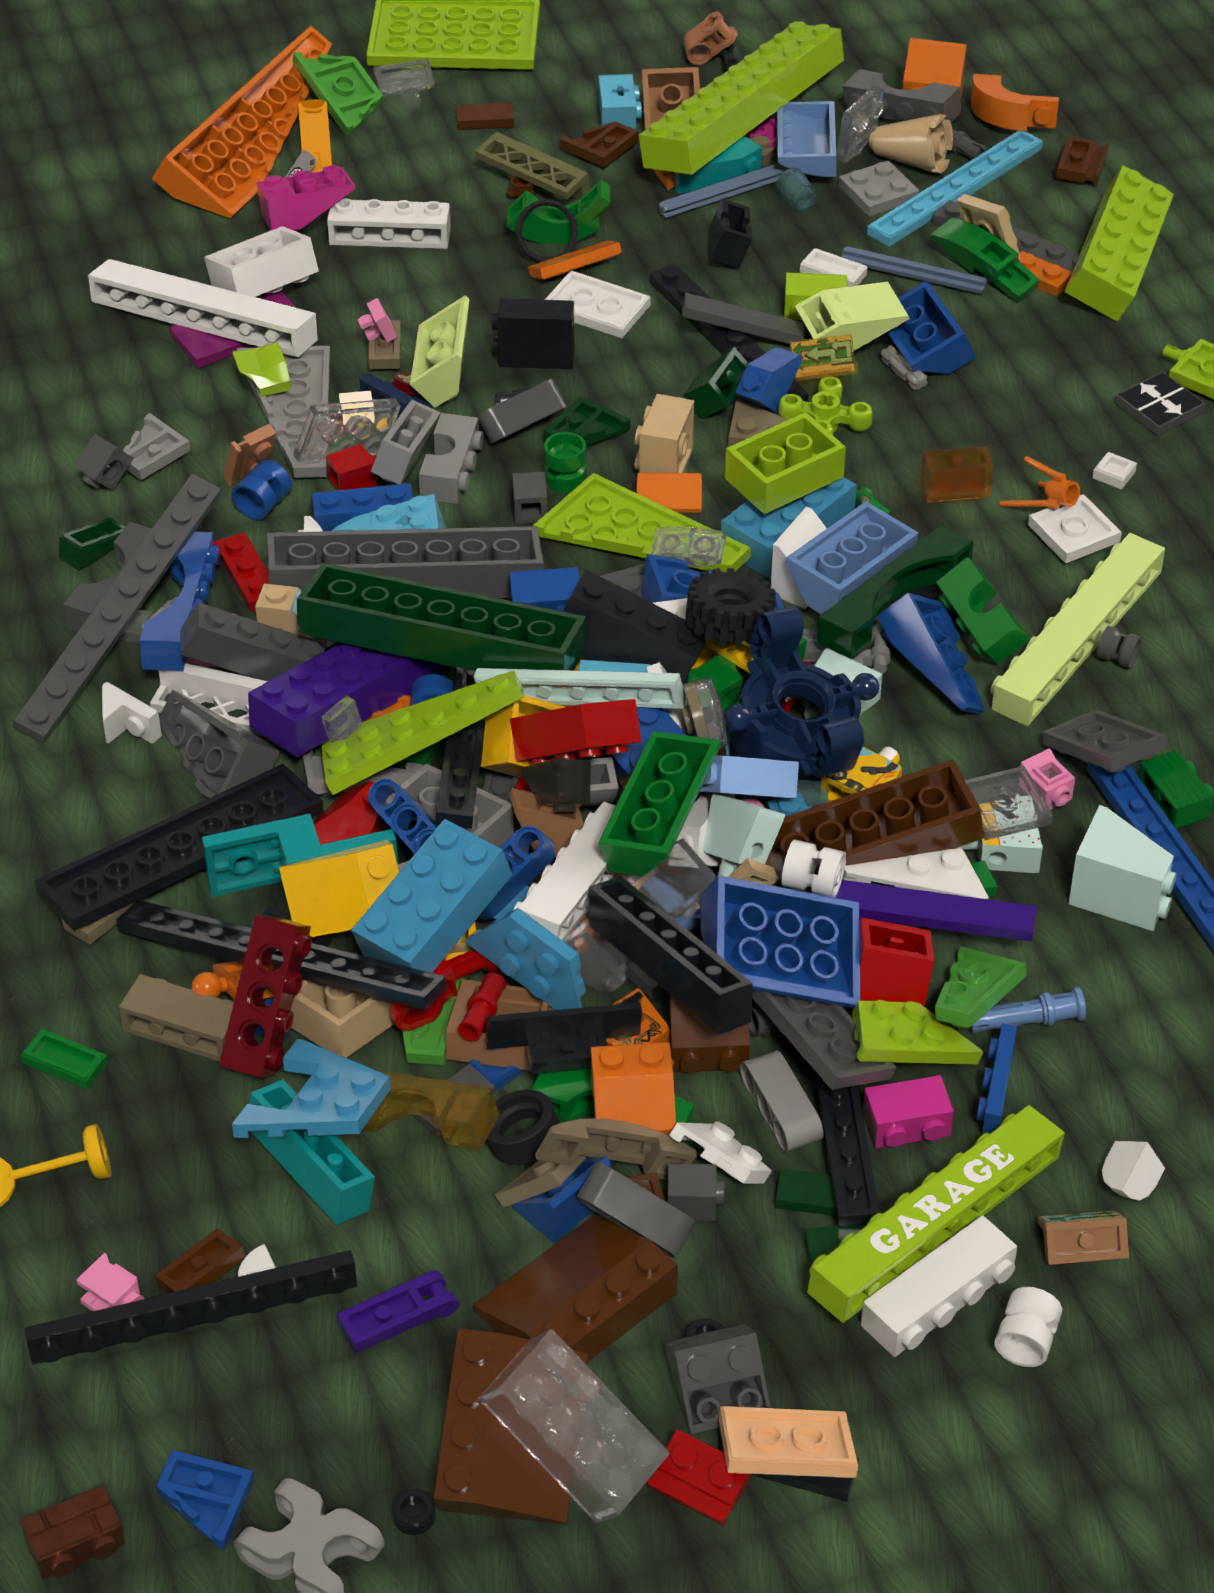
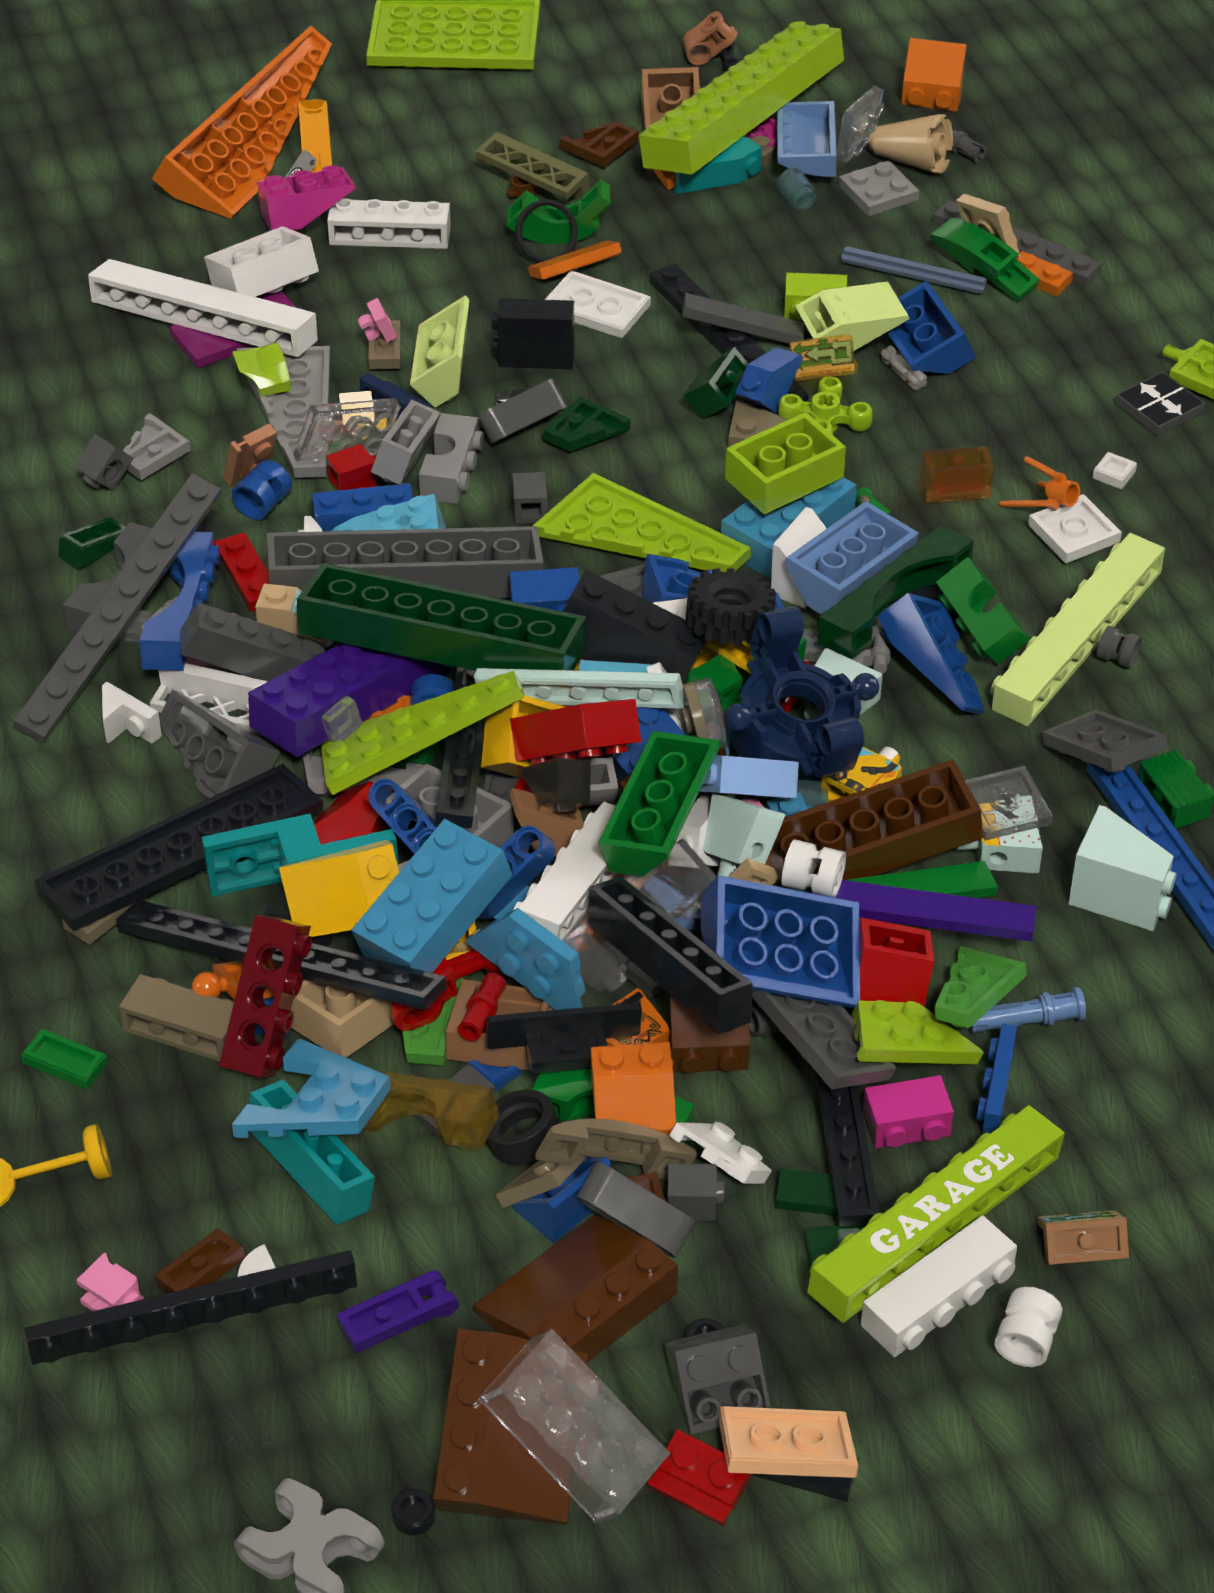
copper brick [20,1485,125,1580] -> none
blue wing [156,1450,254,1550] -> none
bright green wing [292,52,383,136] -> none
clear plate [373,59,435,110] -> none
dark red tile [392,372,421,396] -> none
reddish brown tile [456,102,514,130] -> none
green wheel [544,432,587,494] -> none
medium azure brick [599,74,642,130] -> none
tan brick [635,394,694,473] -> none
orange slope [637,473,702,513] -> none
clear slope [651,527,726,567] -> none
sand blue axle [658,163,789,219] -> none
black brick [709,199,753,268] -> none
light grey beam [740,1050,824,1152] -> none
white tile [800,248,868,287] -> none
white wing [842,847,989,899] -> none
dark grey arch [843,69,961,123] -> none
medium azure tile [867,131,1043,247] -> none
orange arch [970,74,1059,131] -> none
bright pink window [1018,748,1075,813] -> none
reddish brown plate [1056,136,1109,186] -> none
lime brick [1064,165,1174,321] -> none
white brick [1102,1141,1165,1200] -> none

